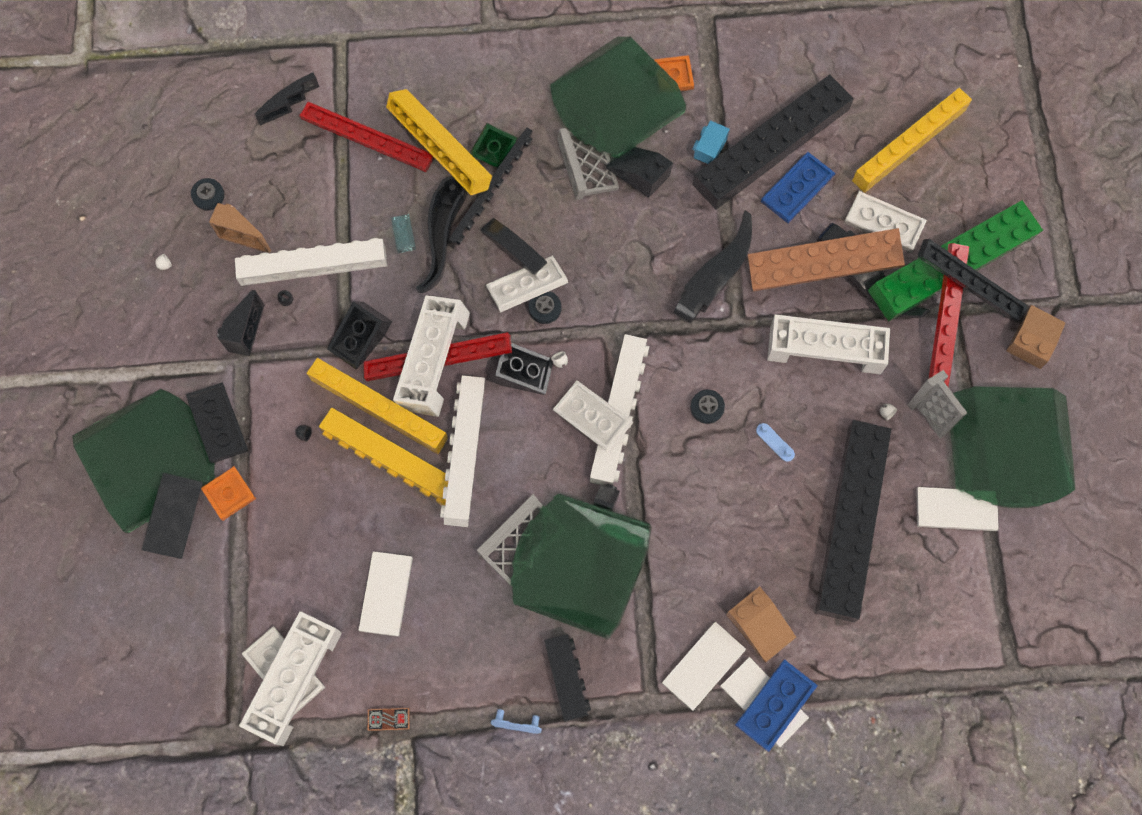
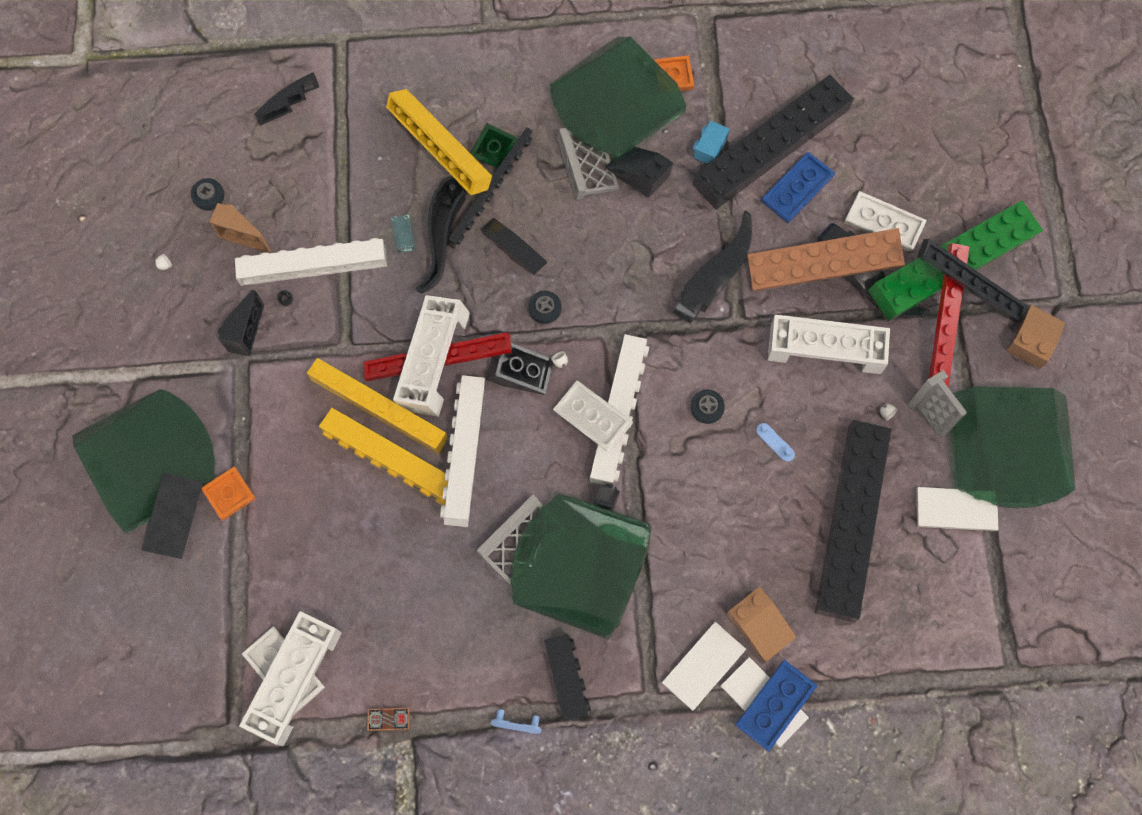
black tile [185,382,248,464] -> none
black hinge [295,425,312,441] -> none
red plate [300,102,434,172] -> none
black slope [327,301,392,369] -> none
white tile [359,552,413,637] -> none
white tile [486,256,568,312] -> none
yellow brick [852,88,972,193] -> none

